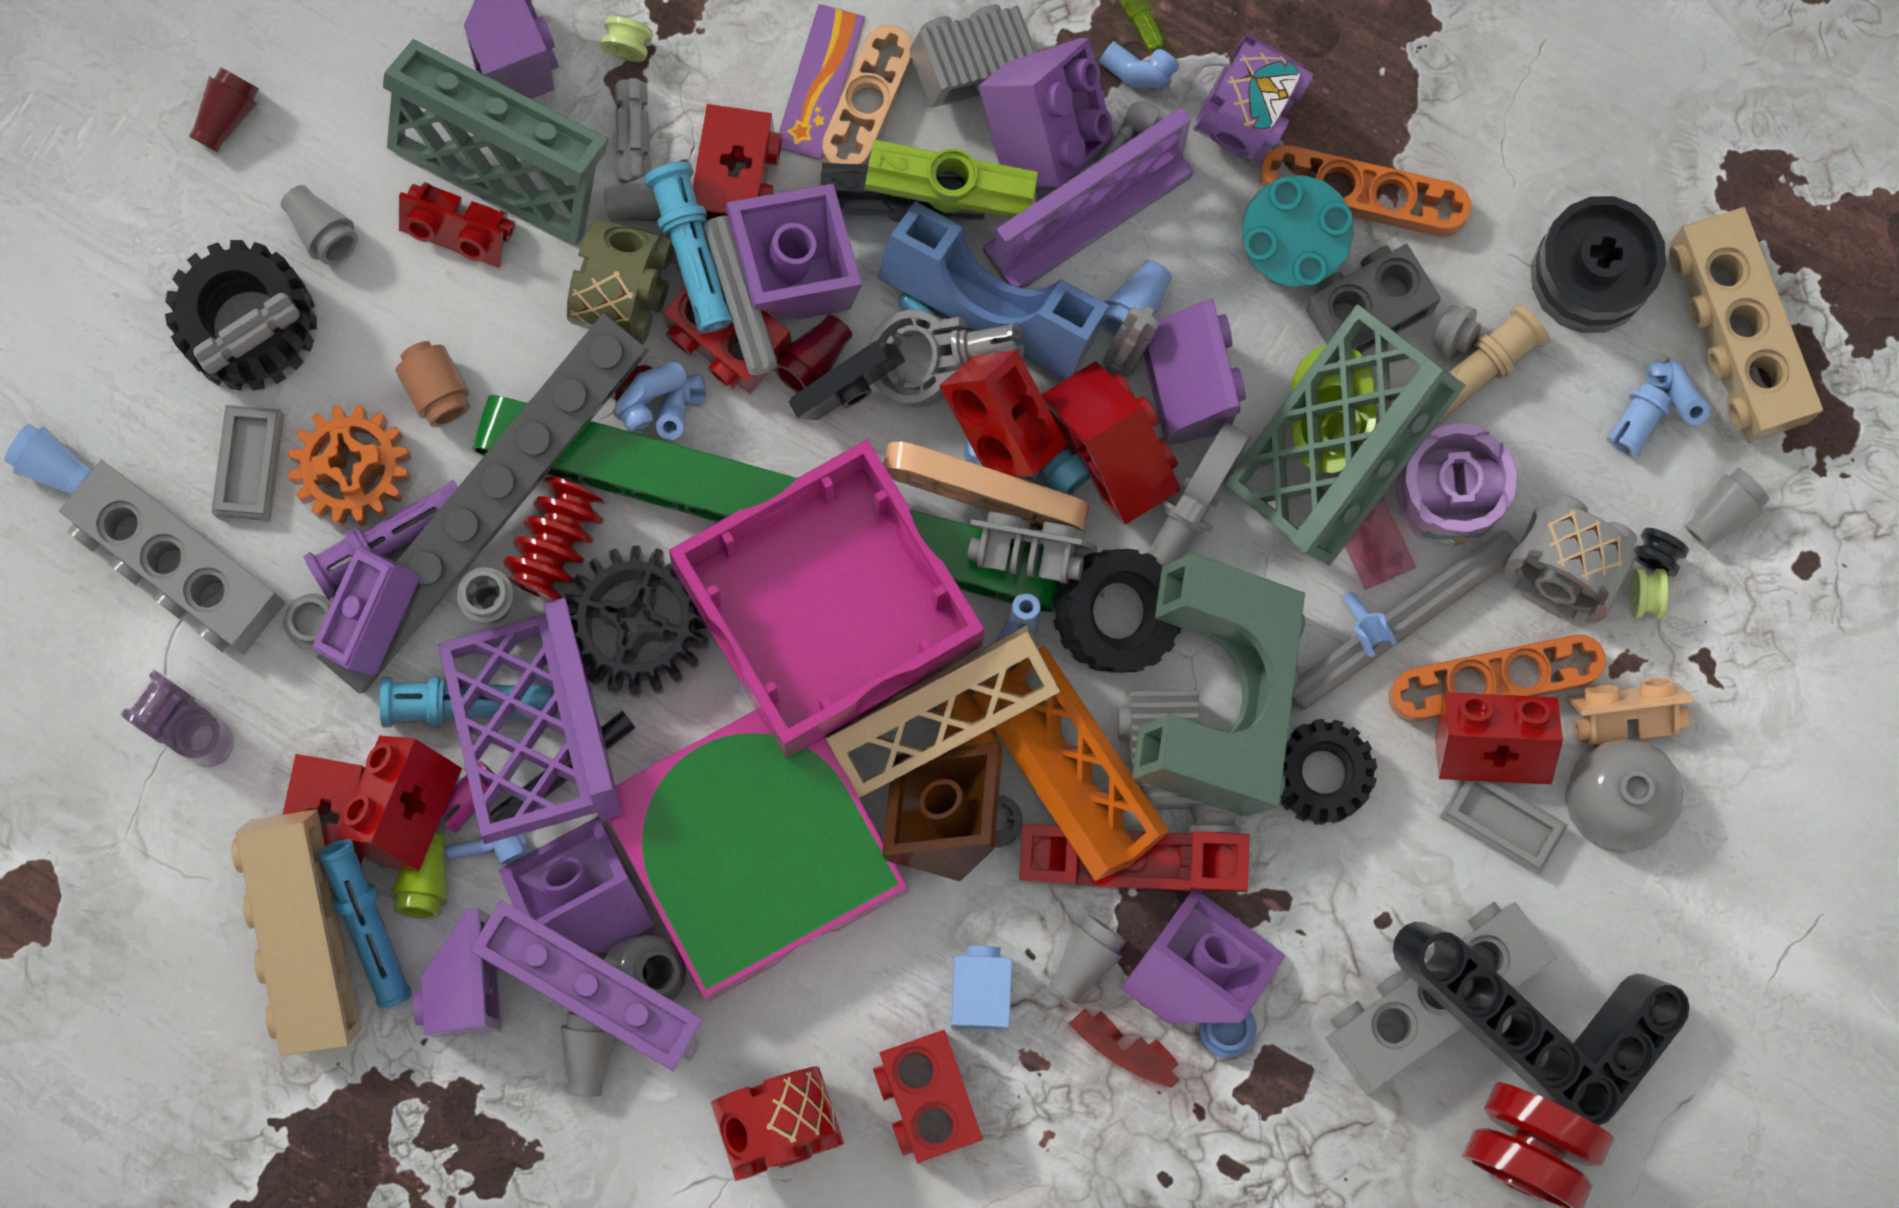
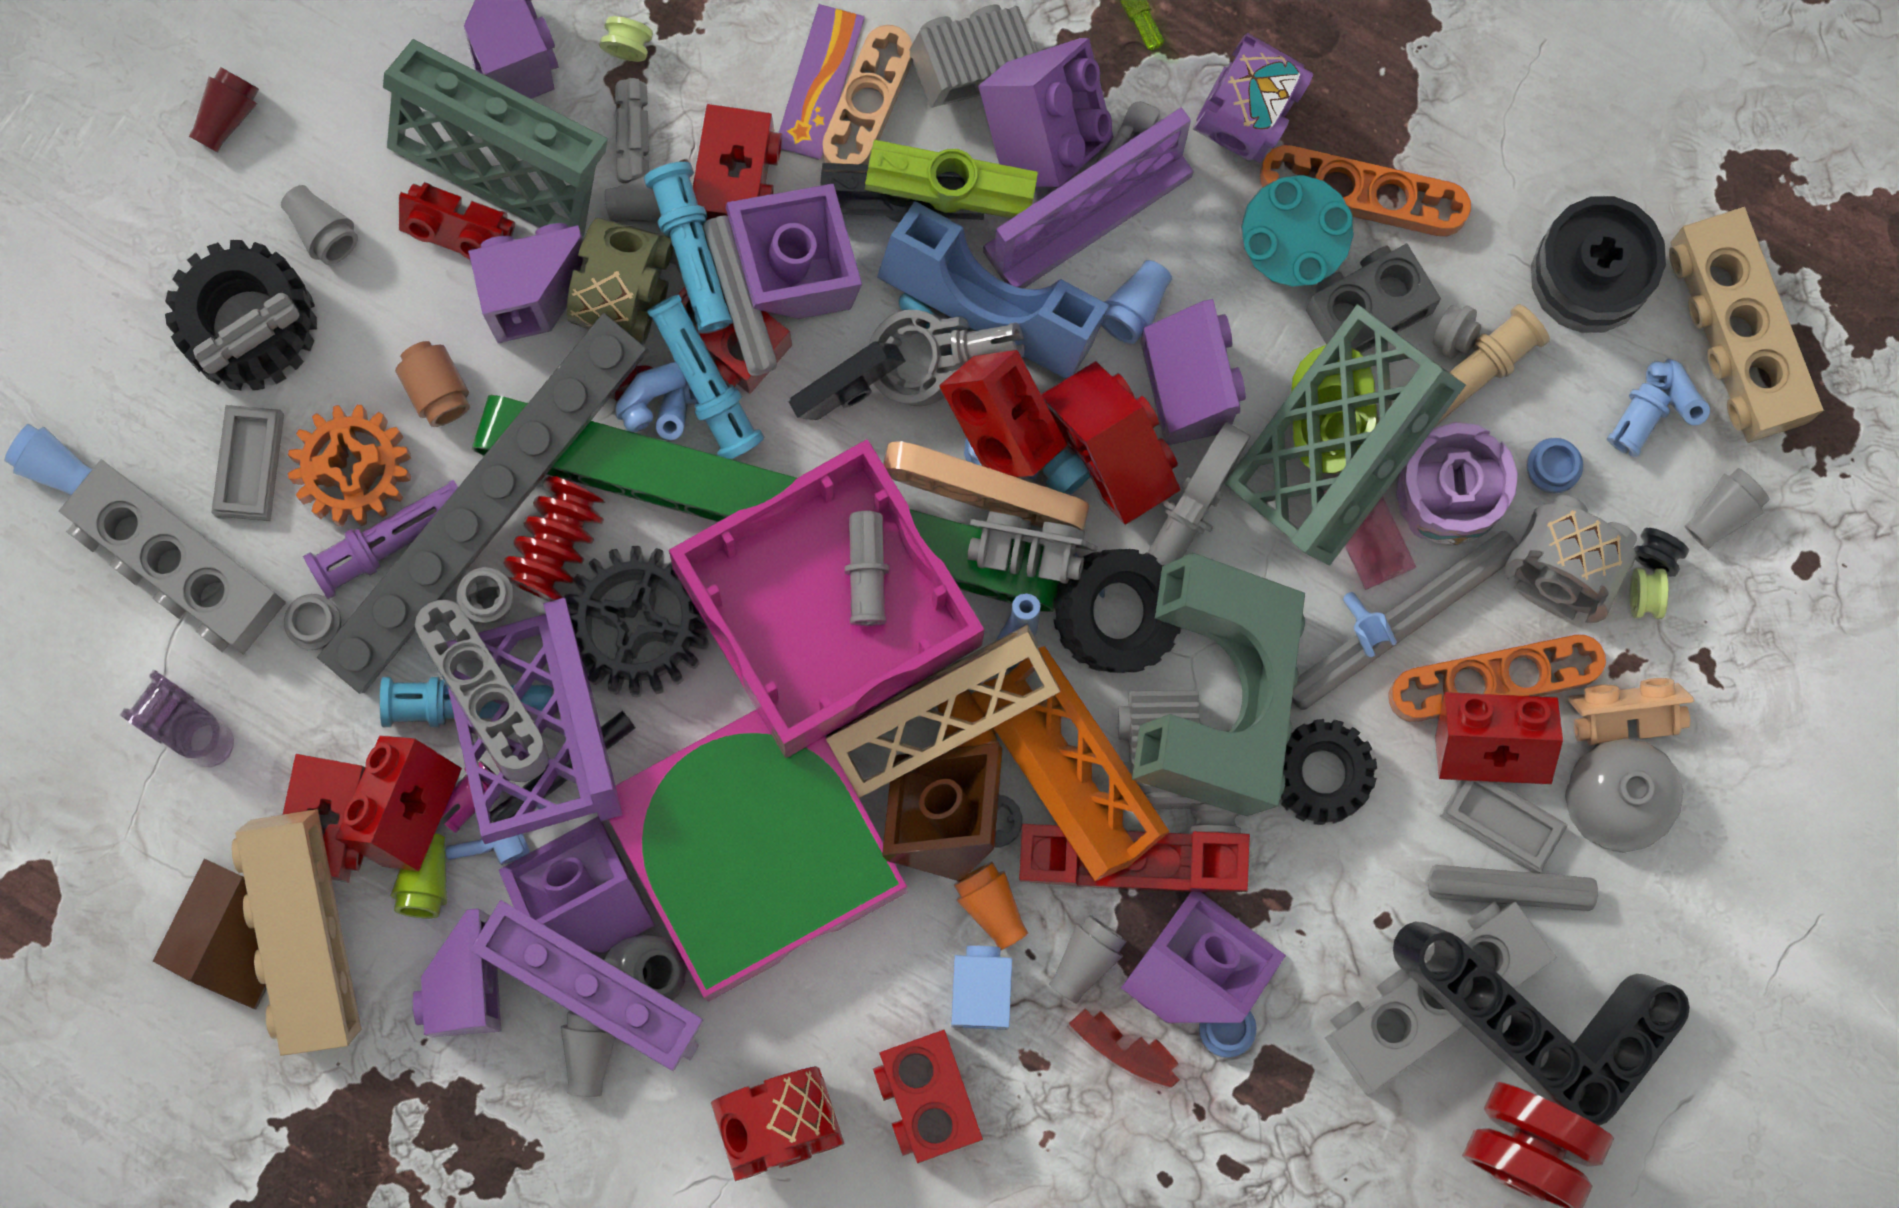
medium lavender slope [311,546,420,676] -> none
dark azure pin [317,839,412,1008] -> none
dark red cone [774,314,853,393] -> none
light blue arm [1098,41,1179,89] -> none
light grey axle [1103,305,1160,378] -> none
none -> reddish brown slope [153,858,267,1010]
none -> light grey beam [415,600,549,782]
none -> medium lavender slope [468,223,584,343]
none -> medium azure pin [647,294,765,459]
none -> light grey axle [845,511,889,626]
none -> orange cone [954,862,1028,950]
none -> light grey axle [1428,865,1598,911]
none -> medium blue plate [1527,438,1583,493]

